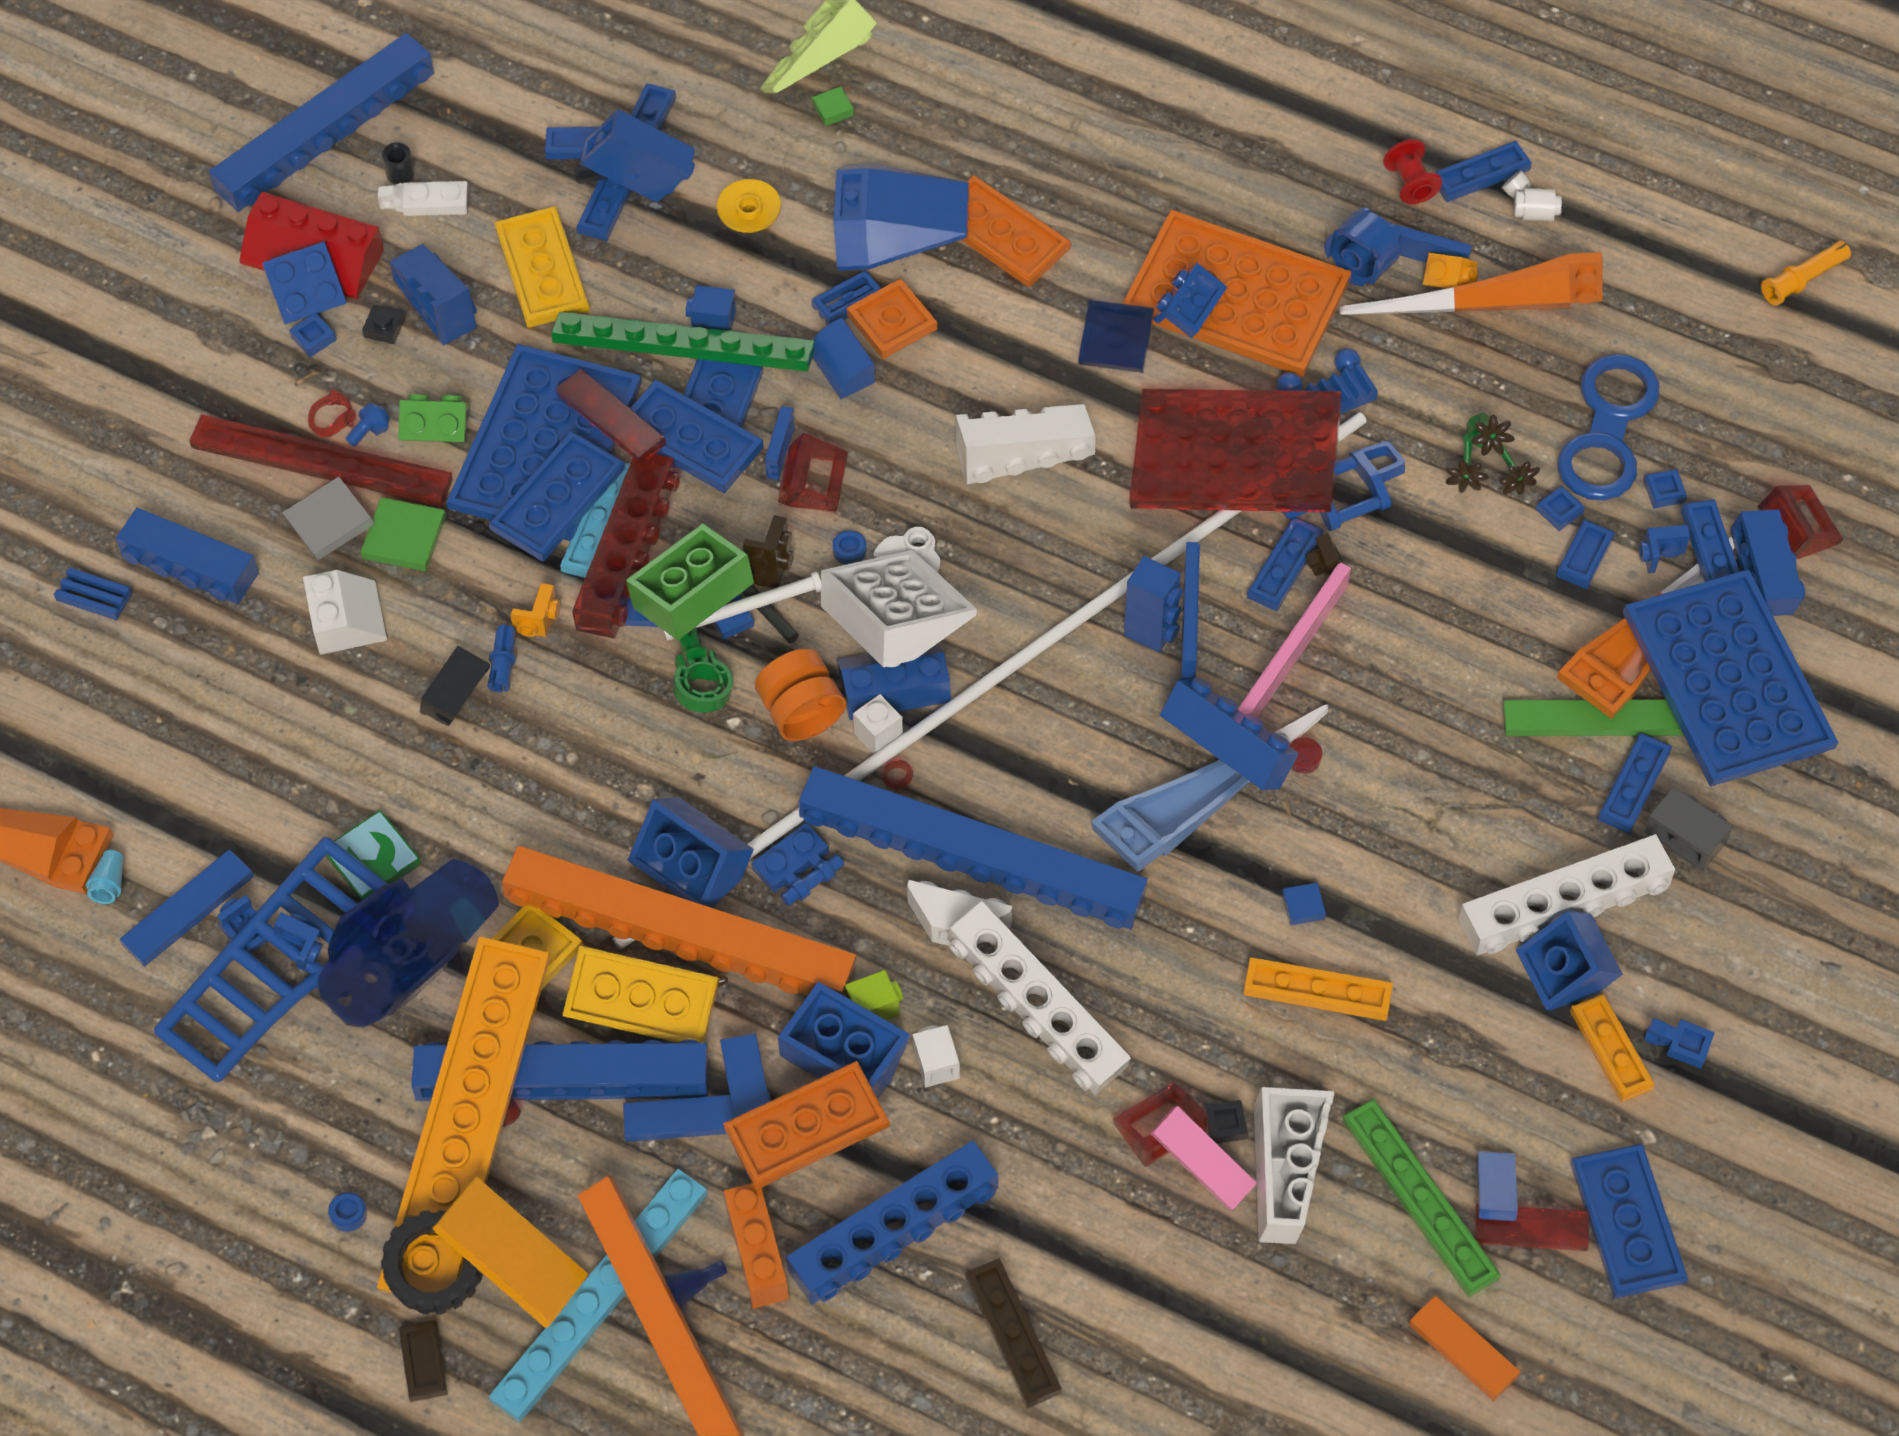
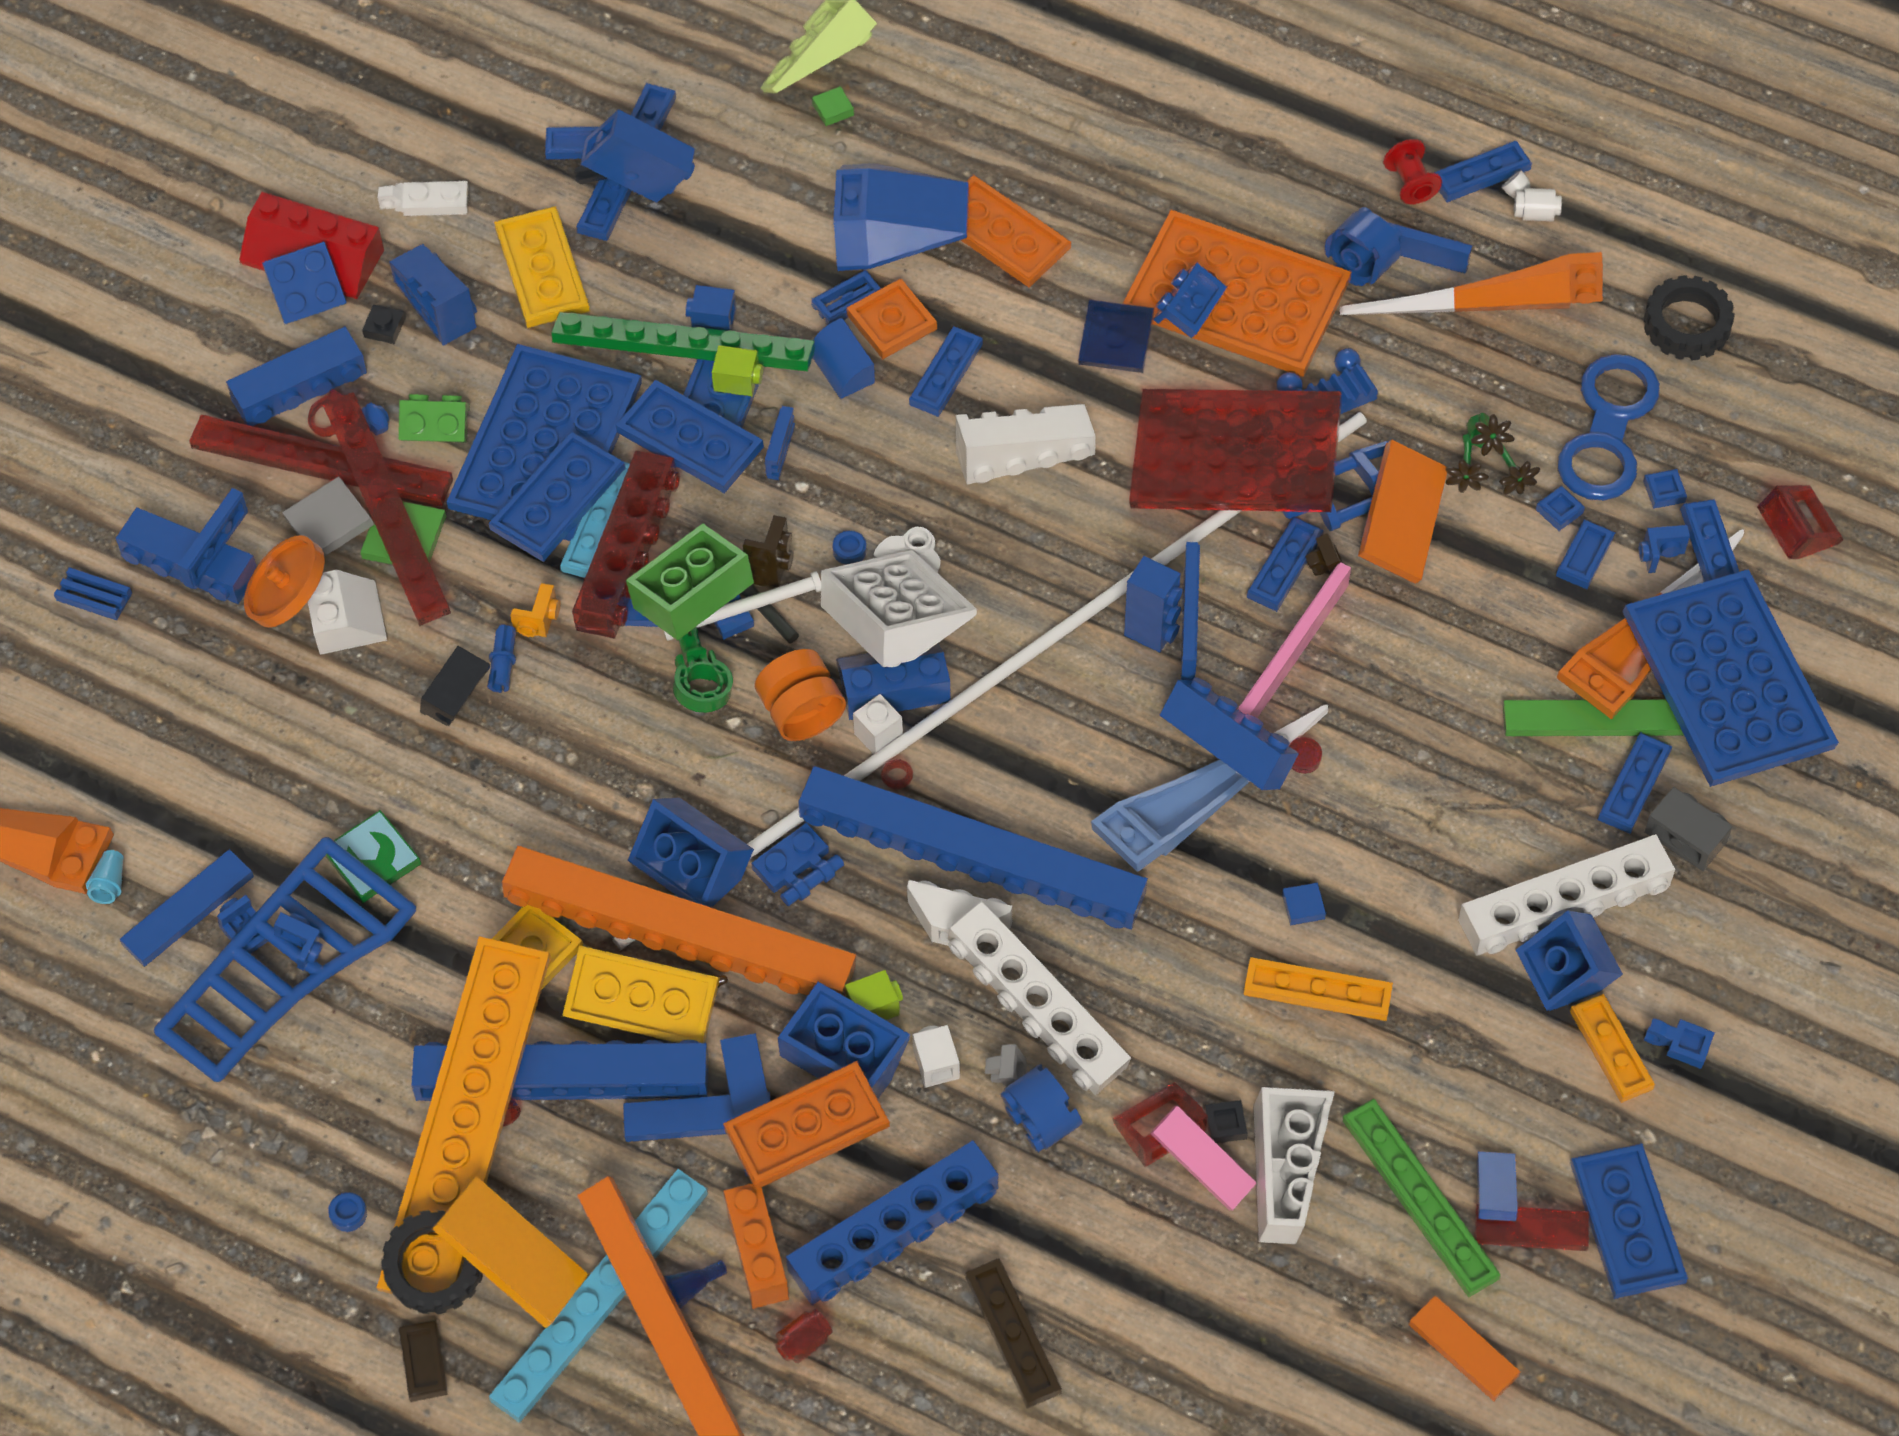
blue brick [209,32,434,212] -> none
blue tile [289,313,336,357] -> none
clear blue piece [318,859,499,1028] -> none
black beam [382,142,415,184] -> none
clear red tile [556,369,667,464] -> none
yellow dish [717,179,781,233] -> none
clear red tile [777,433,848,512] -> none
light orange bracket [1423,253,1478,289] -> none
blue brick [1730,510,1805,616] -> none
light orange pin [1761,240,1851,306] -> none
none -> blue tile [177,488,248,588]
none -> blue brick [226,327,367,428]
none -> orange piece [244,535,325,627]
none -> clear red plate [323,392,451,626]
none -> lime brick [712,345,763,397]
none -> clear red brick [775,1309,833,1364]
none -> blue tile [909,326,983,417]
none -> light grey tile [985,1044,1027,1087]
none -> blue brick [1000,1064,1083,1153]
none -> orange tile [1358,439,1447,584]
none -> black tyre [1644,275,1735,360]

